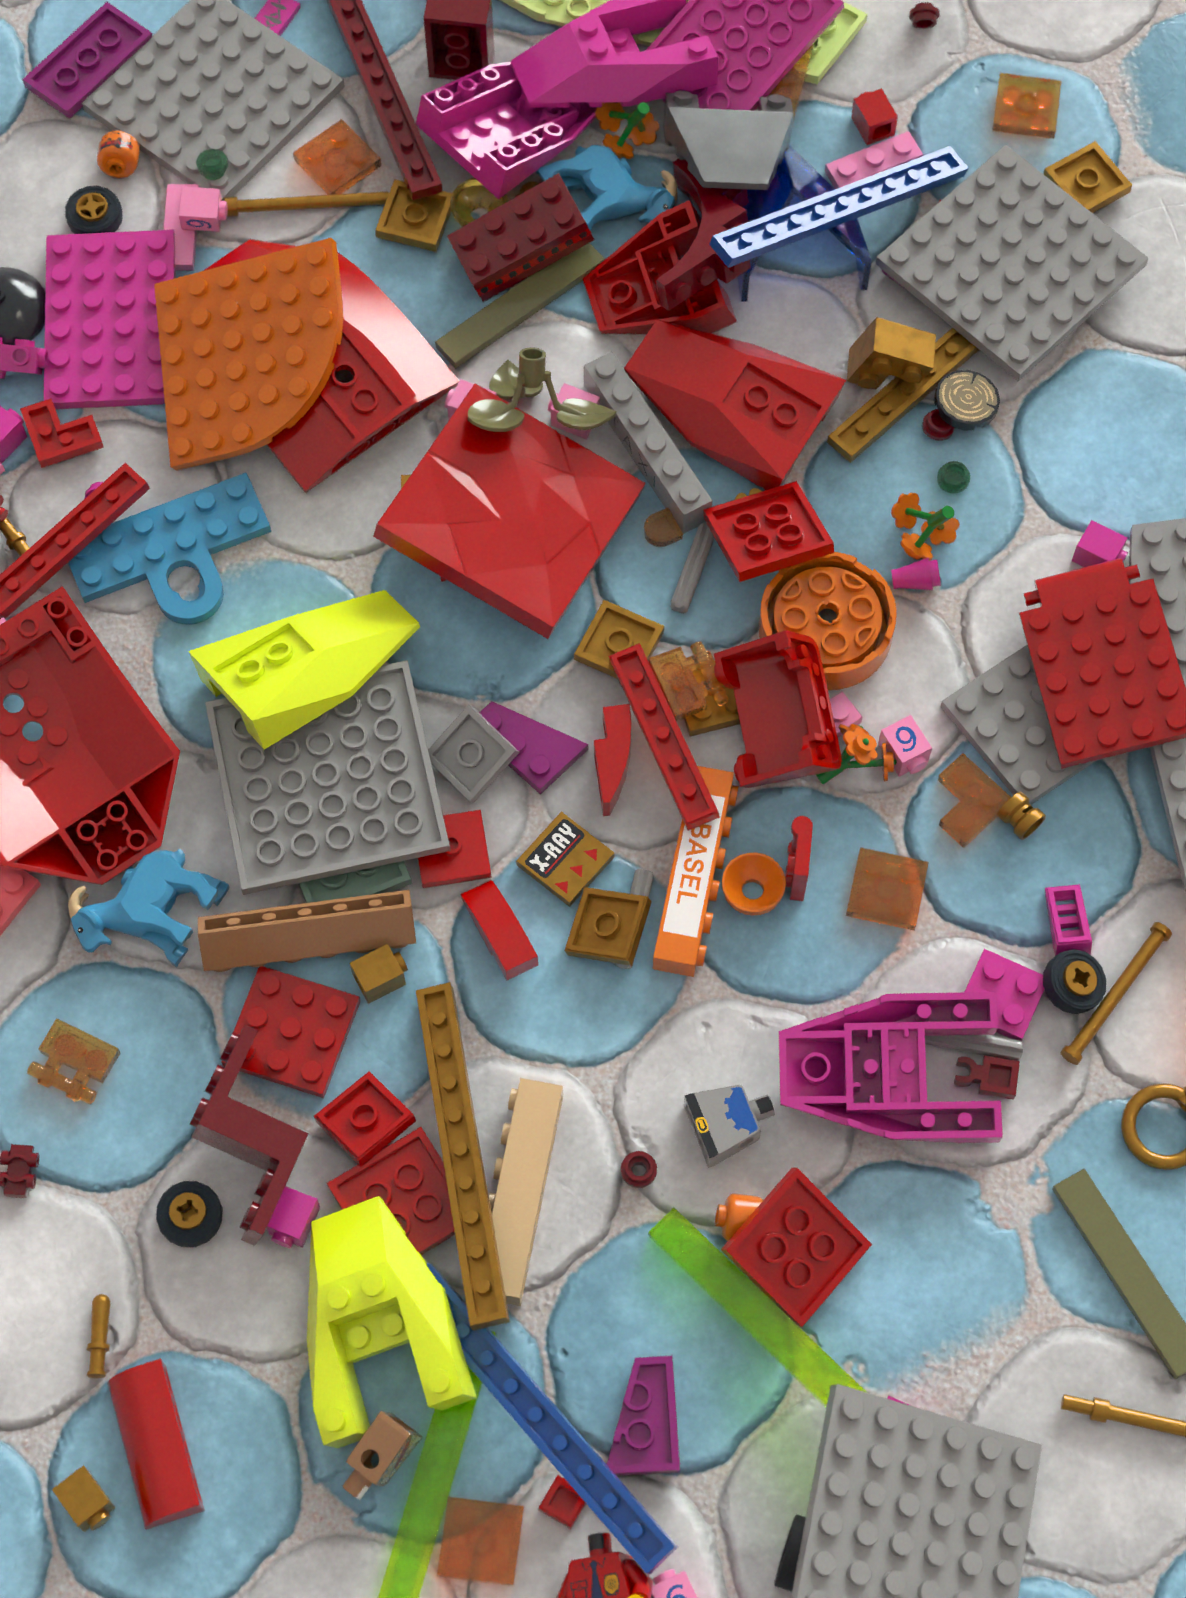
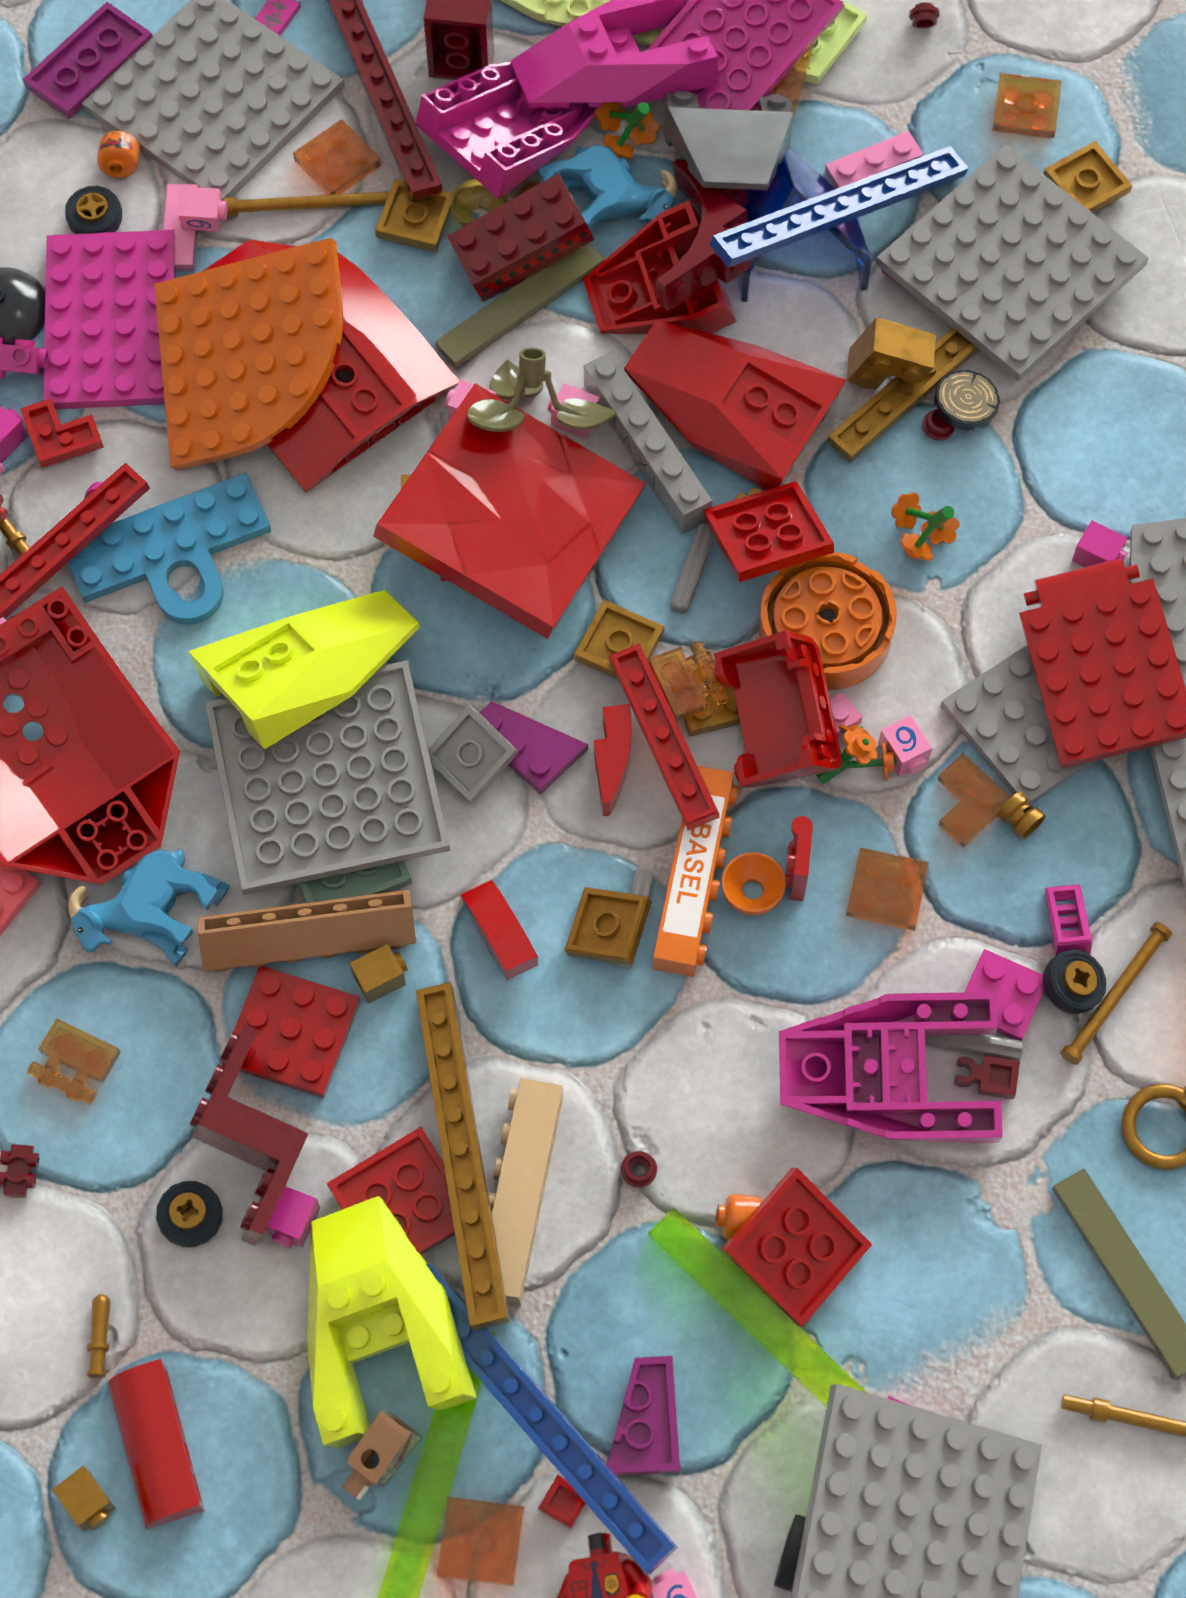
clear green plate [196,149,228,180] -> none
red plate [314,1071,416,1167] -> none
red plate [418,810,492,888] -> none
pearl gold tile [516,811,615,907] -> none
clear orange tile [644,508,683,547] -> none
light grey torso [684,1085,775,1168] -> none
red brick [851,88,898,145] -> none
dark pink cone [891,557,941,590] -> none
clear green plate [937,461,970,494] -> none

